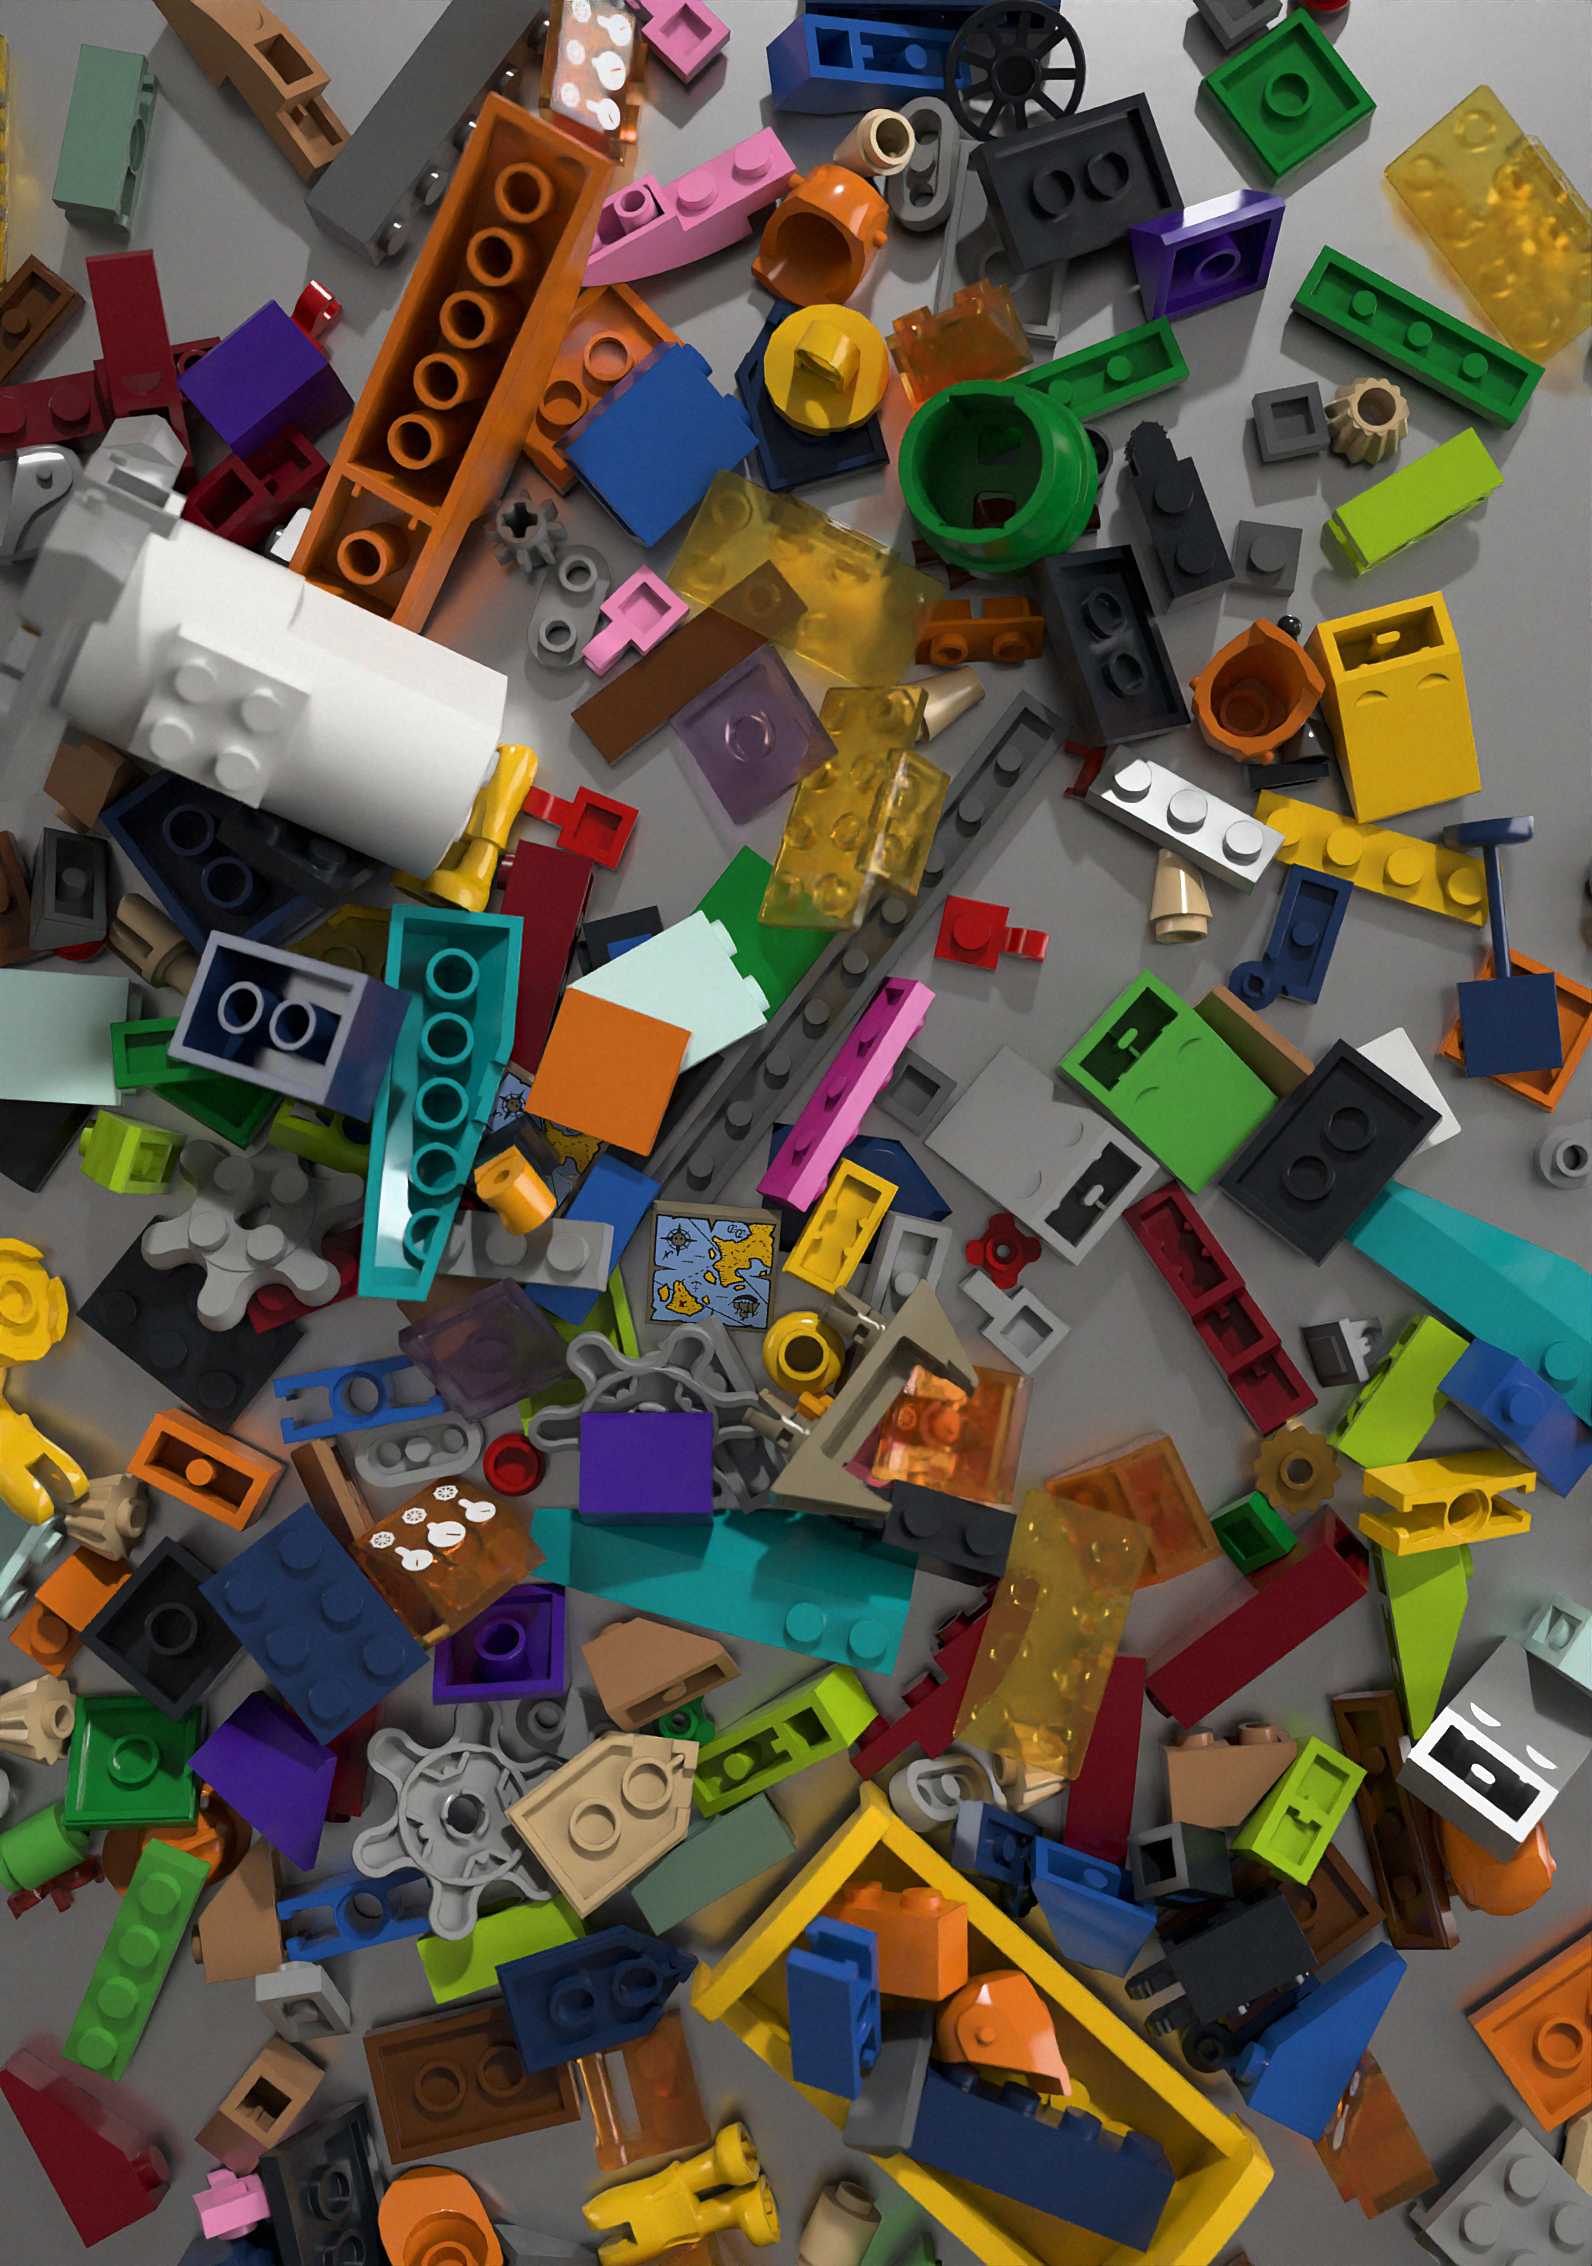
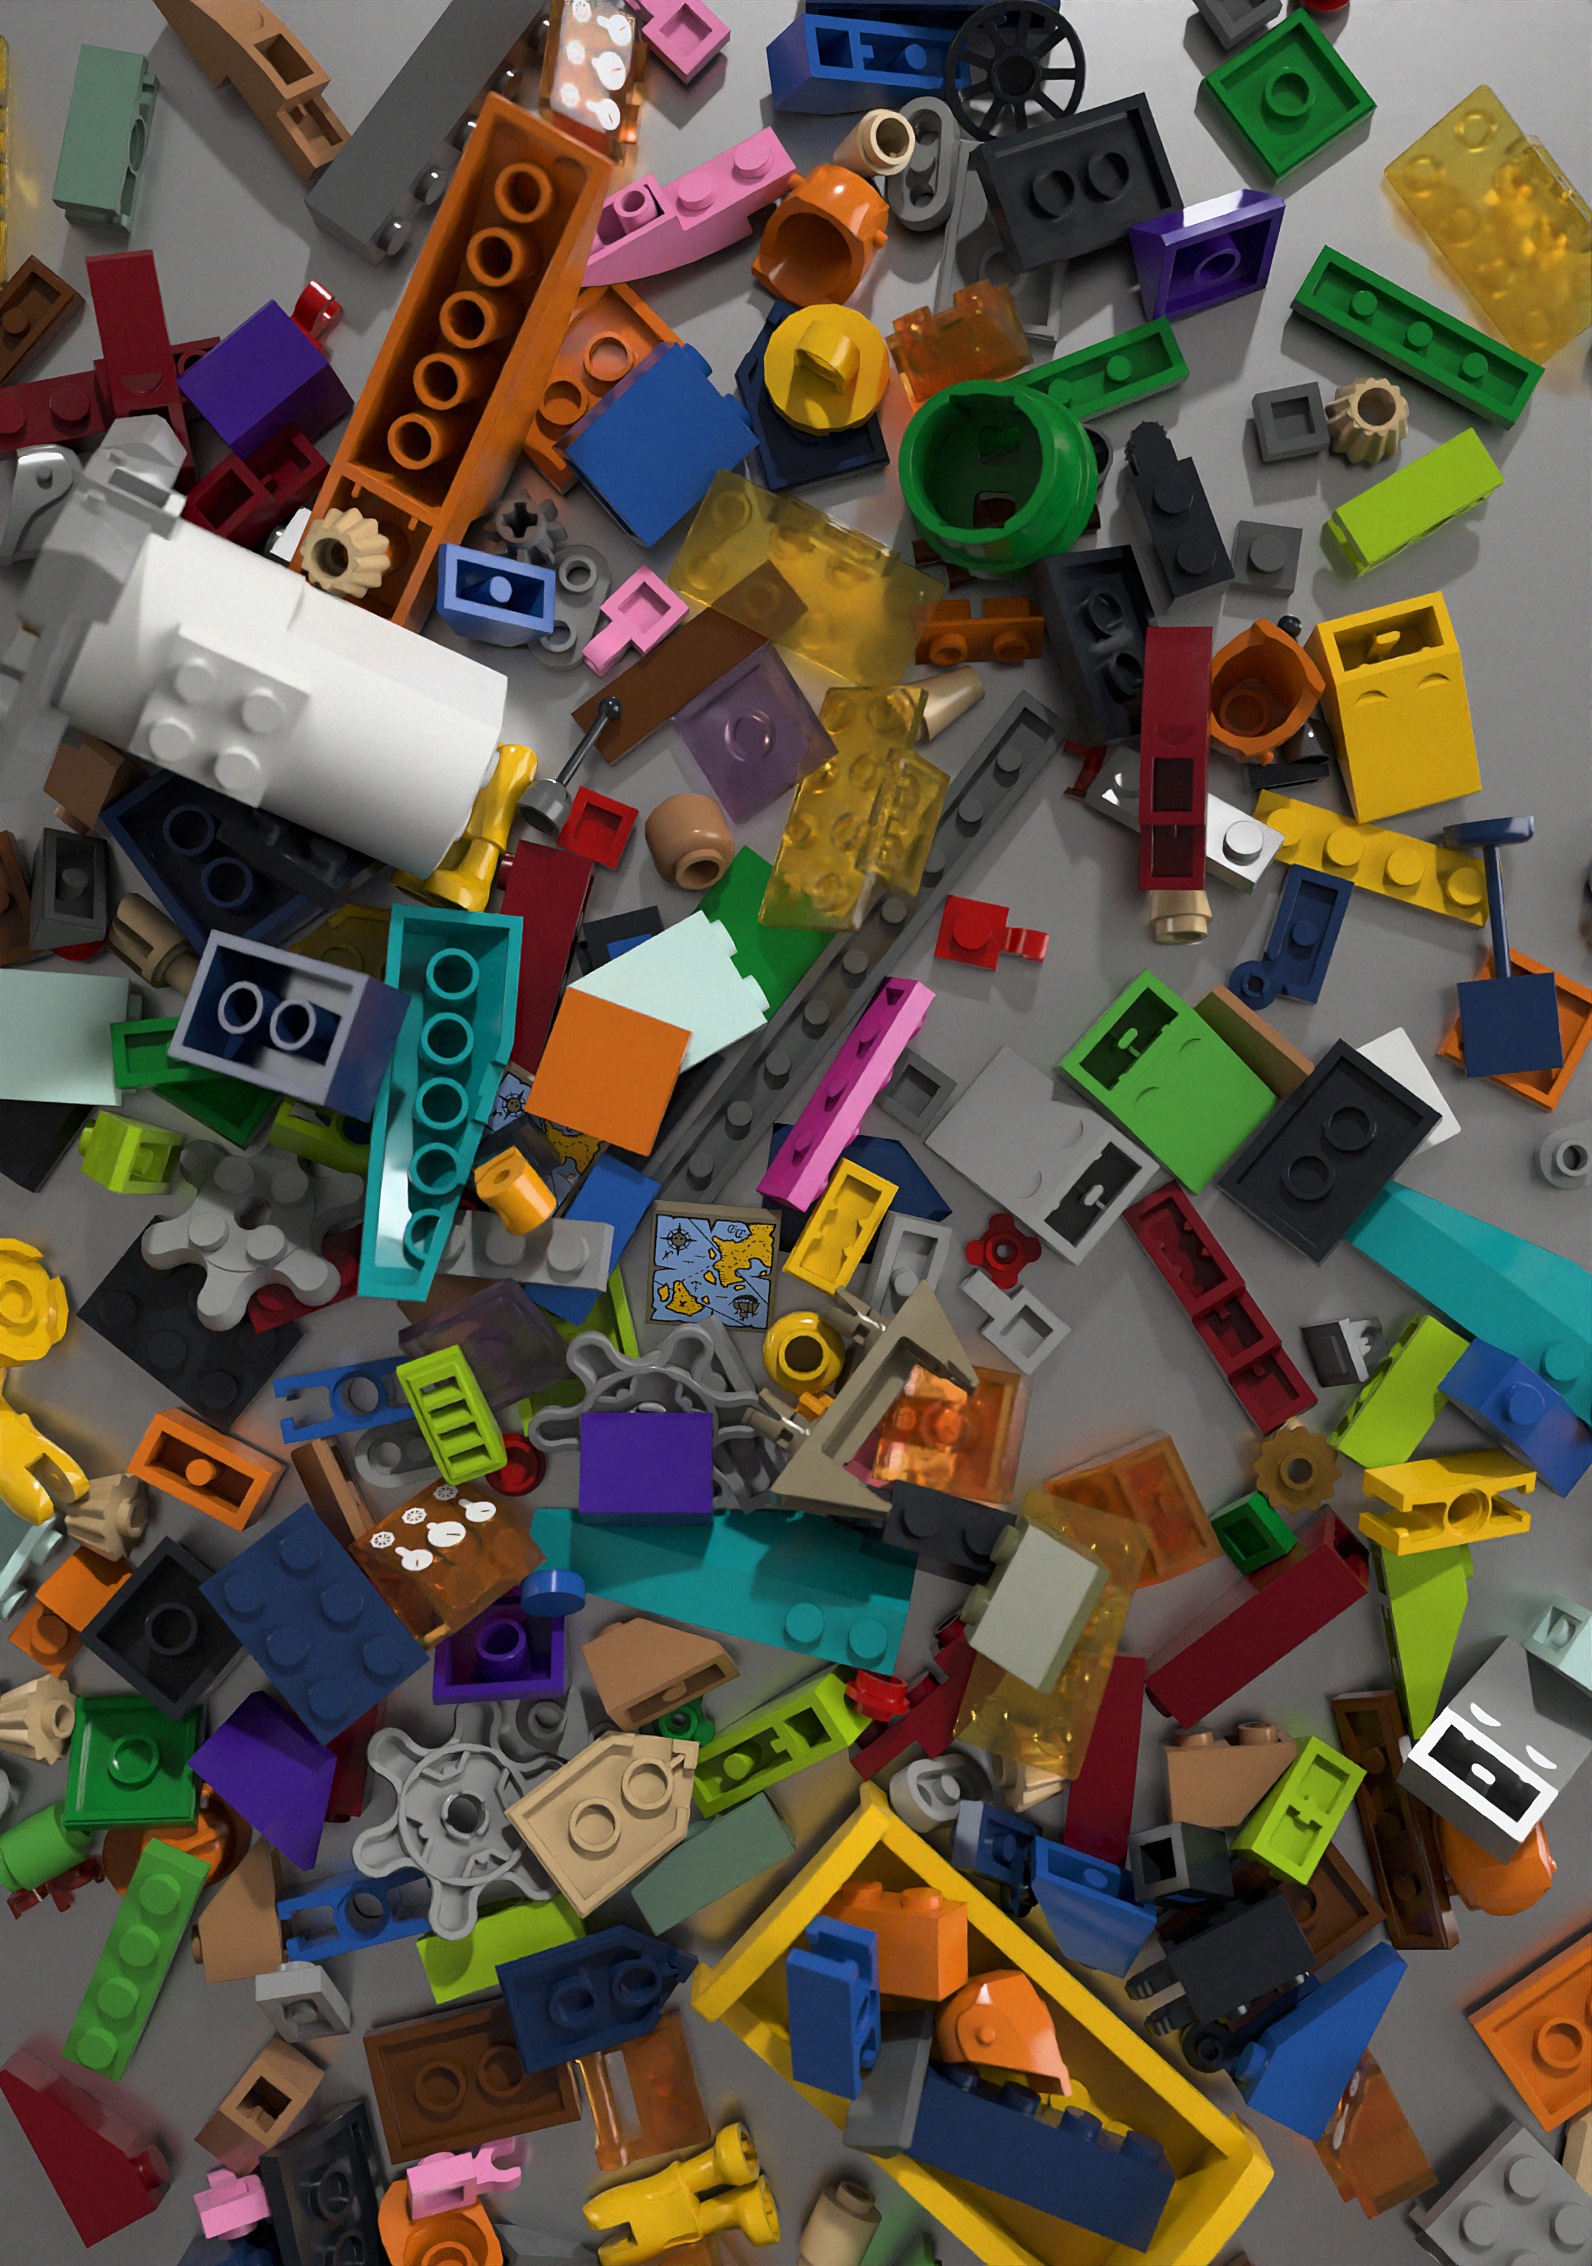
none -> tan piece [300,508,391,598]
none -> lime slope [396,1344,507,1486]
none -> bright pink plate [407,2137,521,2220]
none -> blue slope [437,543,556,647]
none -> hinge [515,696,623,835]
none -> blue tile [520,1569,585,1617]
none -> medium nougat head [645,793,735,890]
none -> red plate [845,1668,910,1721]
none -> slope [960,1514,1111,1696]
none -> dark red slope [1138,627,1213,891]

